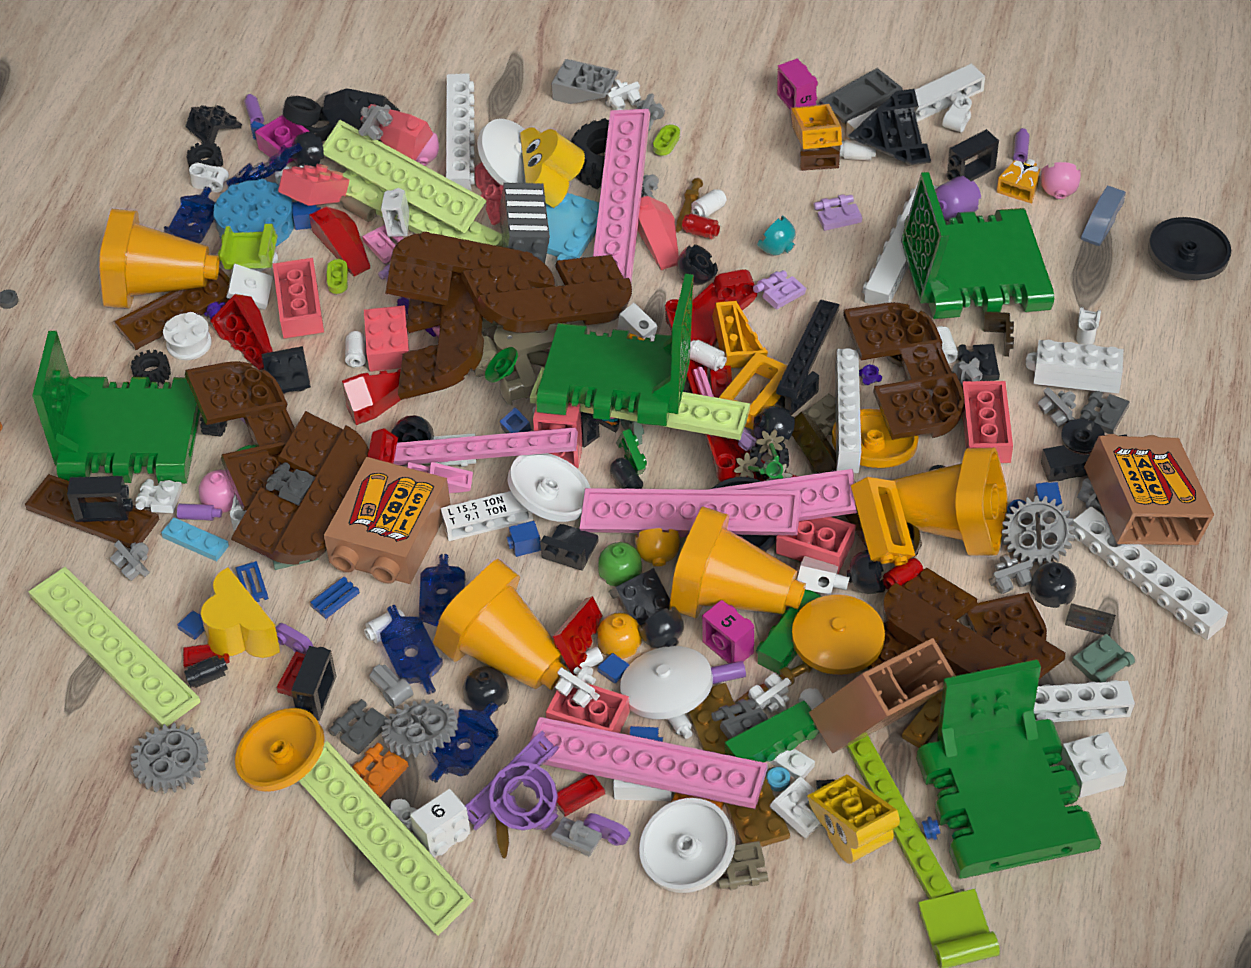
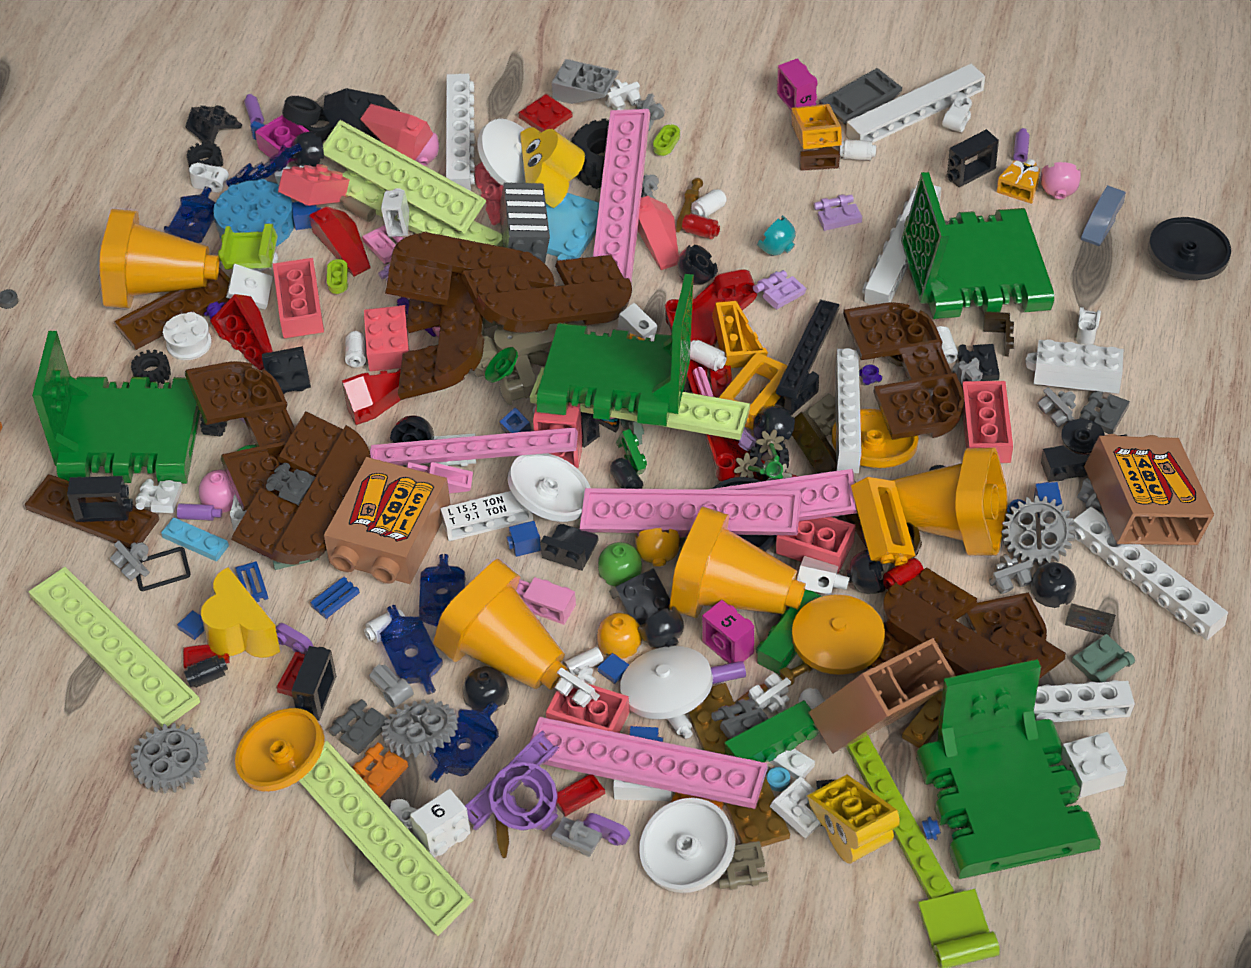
light grey hips [358,105,393,140] -> none
red slope [368,428,398,464] -> none
red wing [552,596,603,676] -> none
black wedge [847,88,931,165] -> none
medium lavender cylinder [935,176,981,221] -> none
none -> black piece [136,547,191,591]
none -> bright pink brick [516,577,576,625]
none -> red plate [518,94,573,133]

